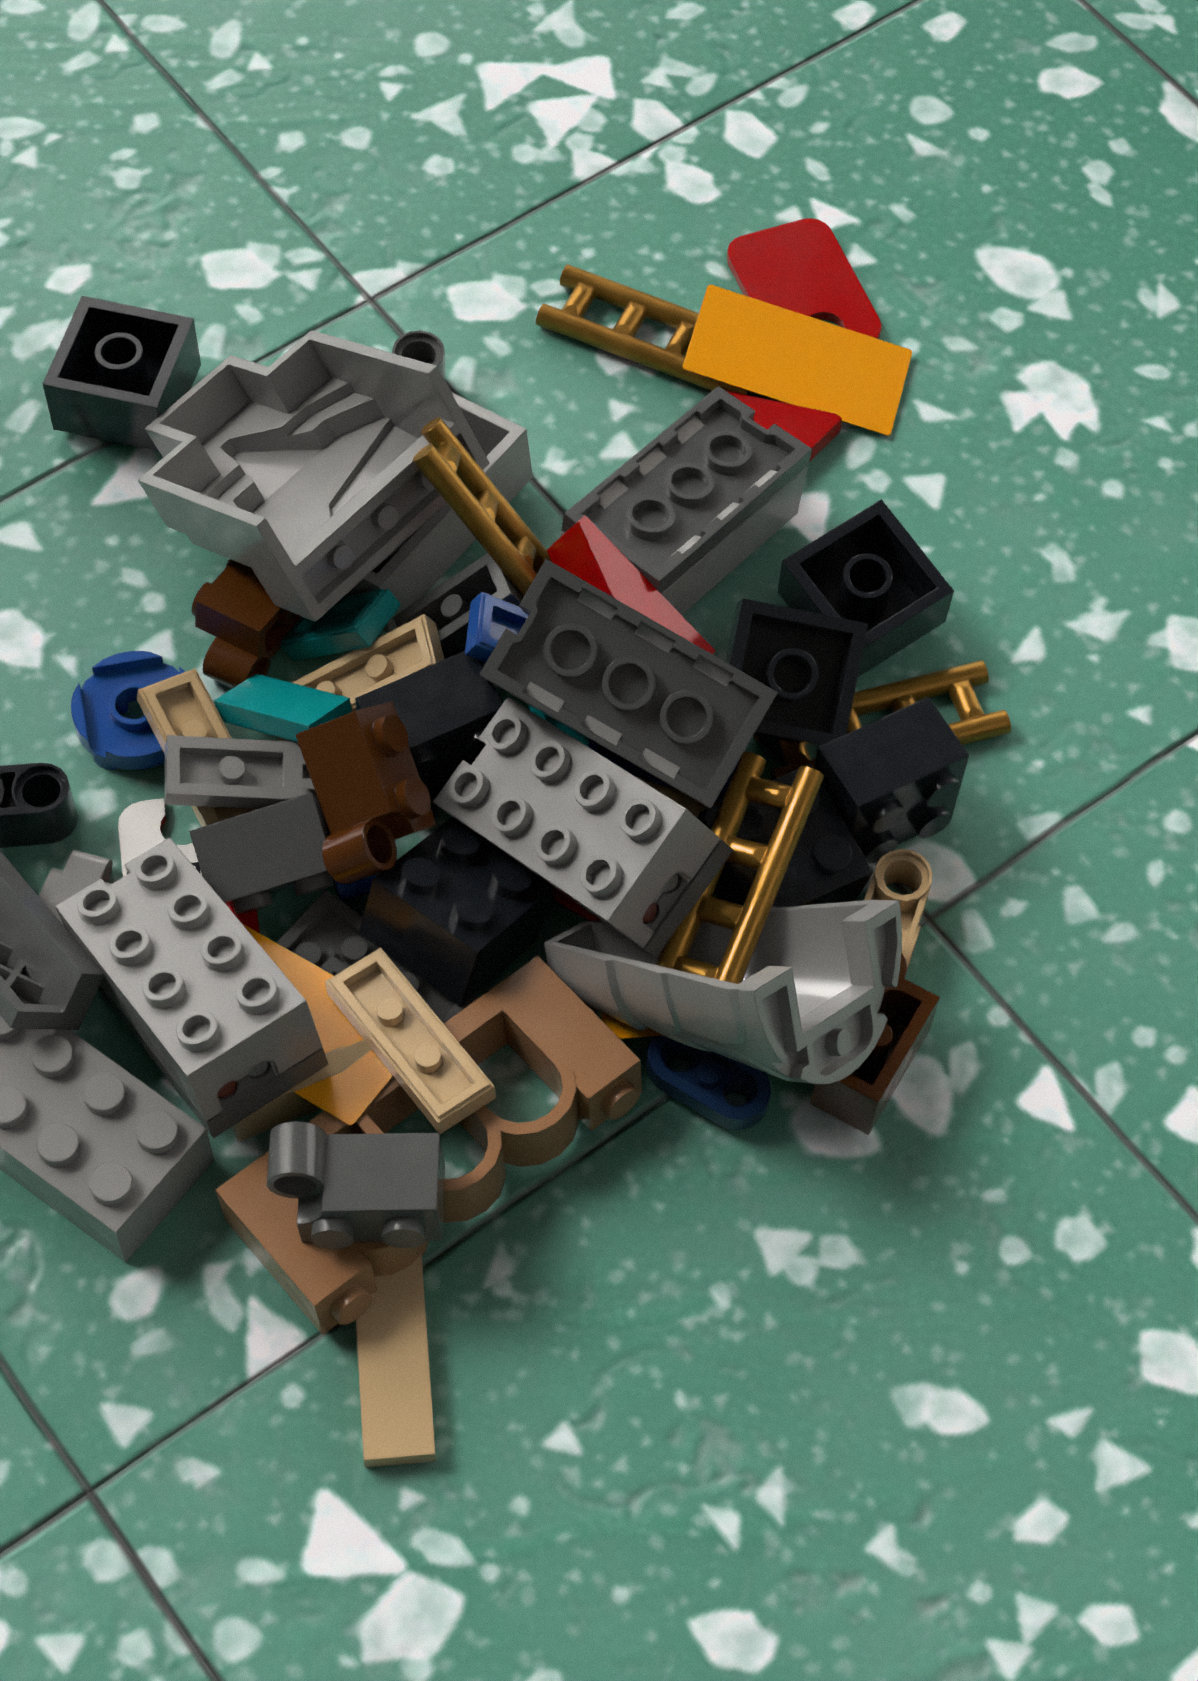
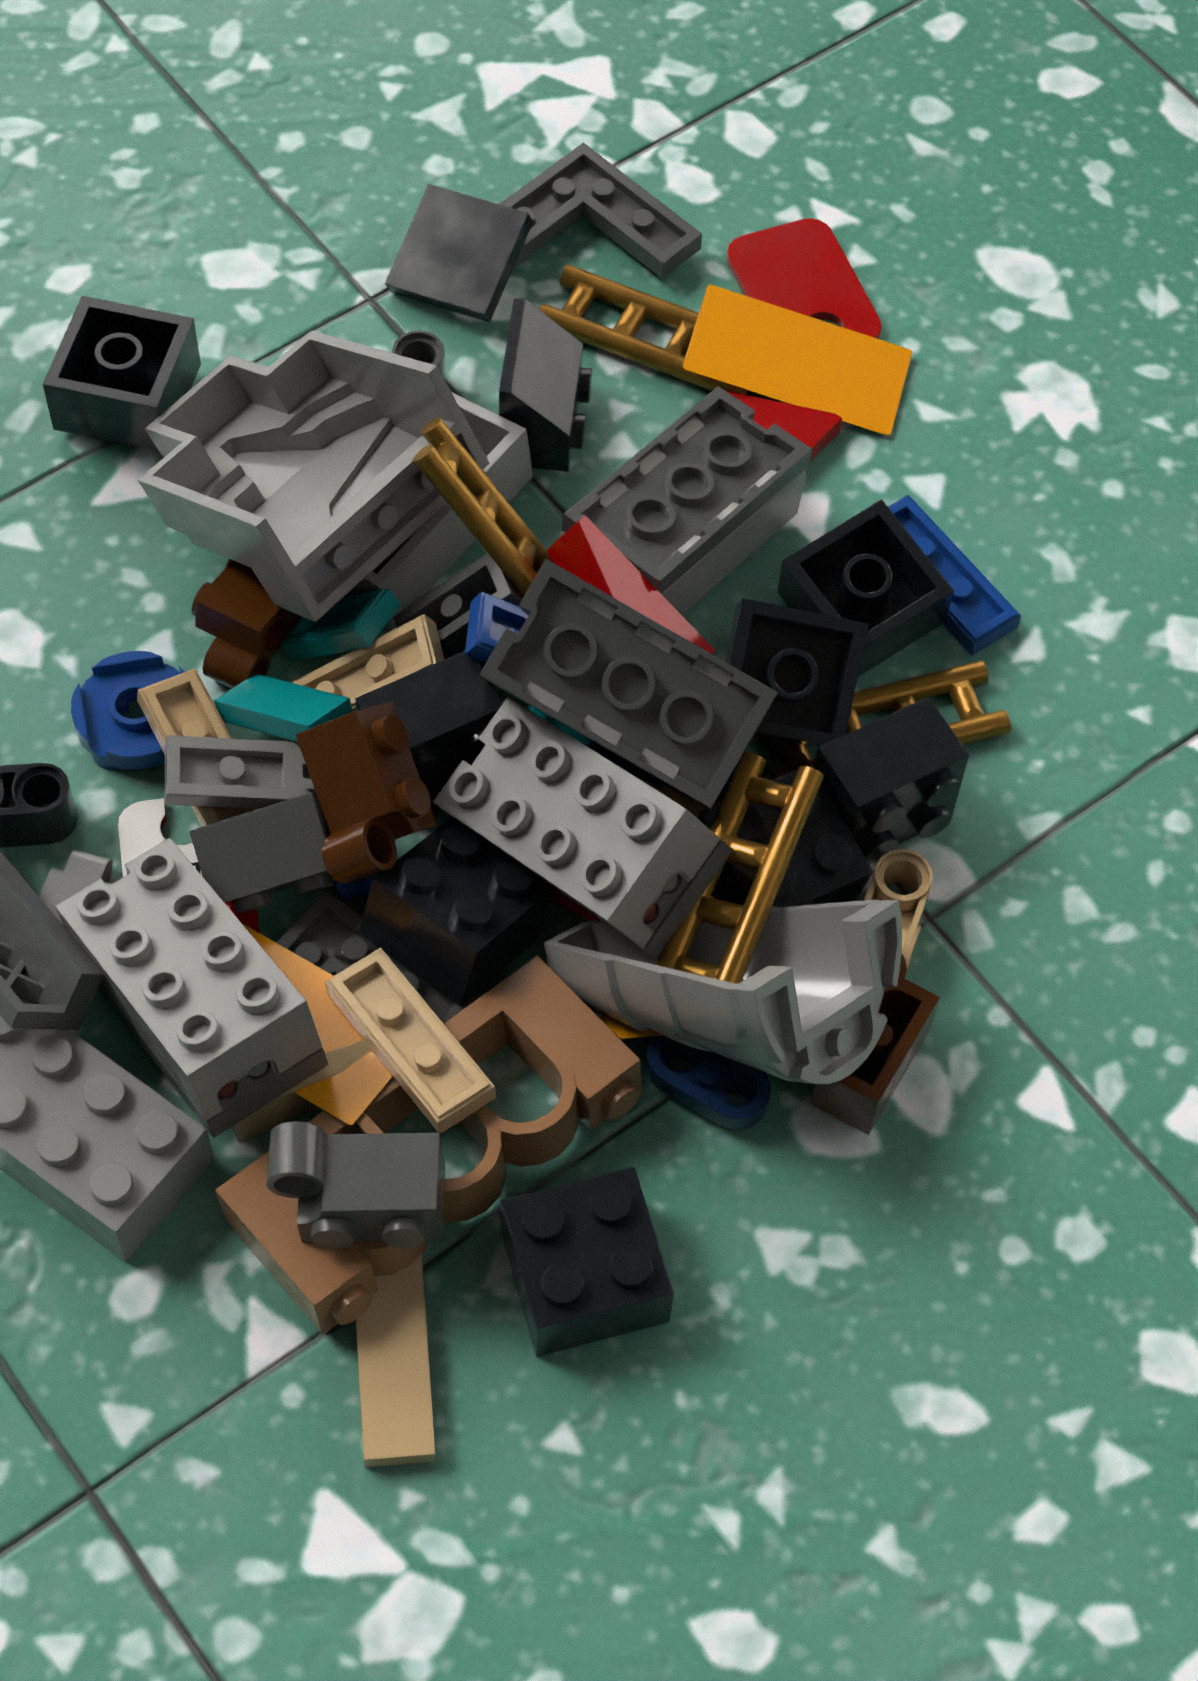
none -> black tile [385,184,533,322]
none -> slope [499,298,592,472]
none -> dark grey plate [500,142,702,278]
none -> black brick [501,1166,674,1357]
none -> blue tile [888,495,1021,656]

